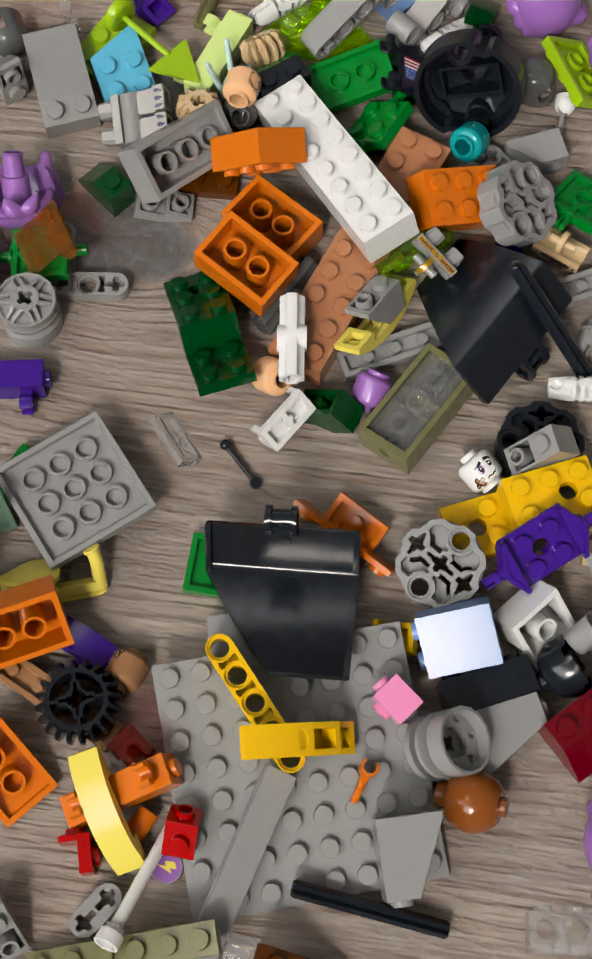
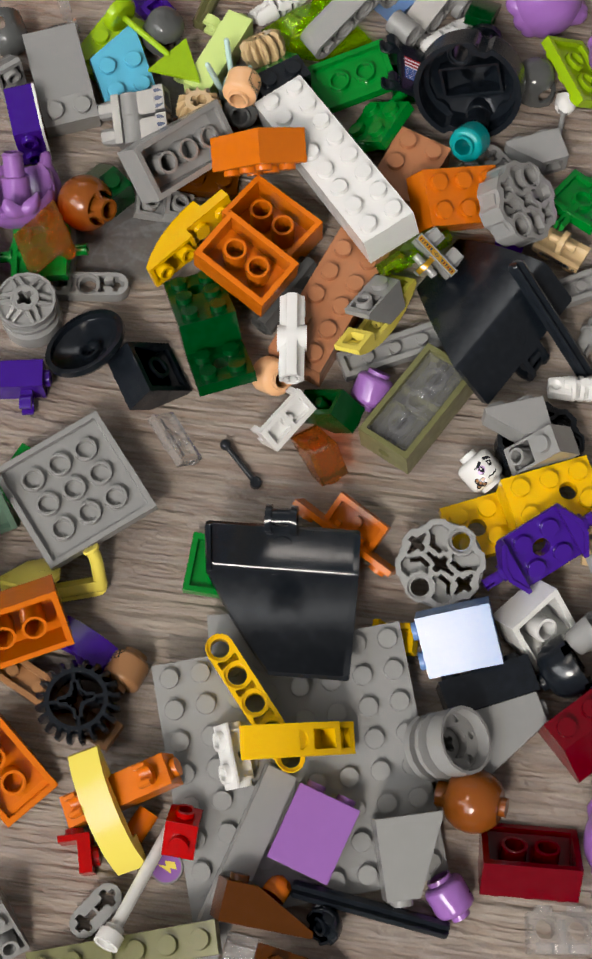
clear red hinge [106,723,157,767] -> none
orange hand [350,758,380,804] -> none
bright pink brick [371,673,424,726] -> none
none -> dark purple piece [3,83,53,166]
none -> black dish [45,309,125,378]
none -> dark orange brick [57,174,117,231]
none -> black slope [108,342,192,410]
none -> dark grey helmet [140,6,185,57]
none -> yellow slope [146,189,231,287]
none -> reddish brown slope [210,871,313,939]
none -> white hinge [212,721,254,791]
none -> orange hinge [262,875,291,905]
none -> medium lavender brick [267,780,360,885]
none -> clear orange slope [291,425,349,487]
none -> black plate [306,905,343,946]
none -> medium lavender head [425,870,474,923]
none -> dark red slope [478,823,584,903]
none -> light grey slope [481,395,552,443]

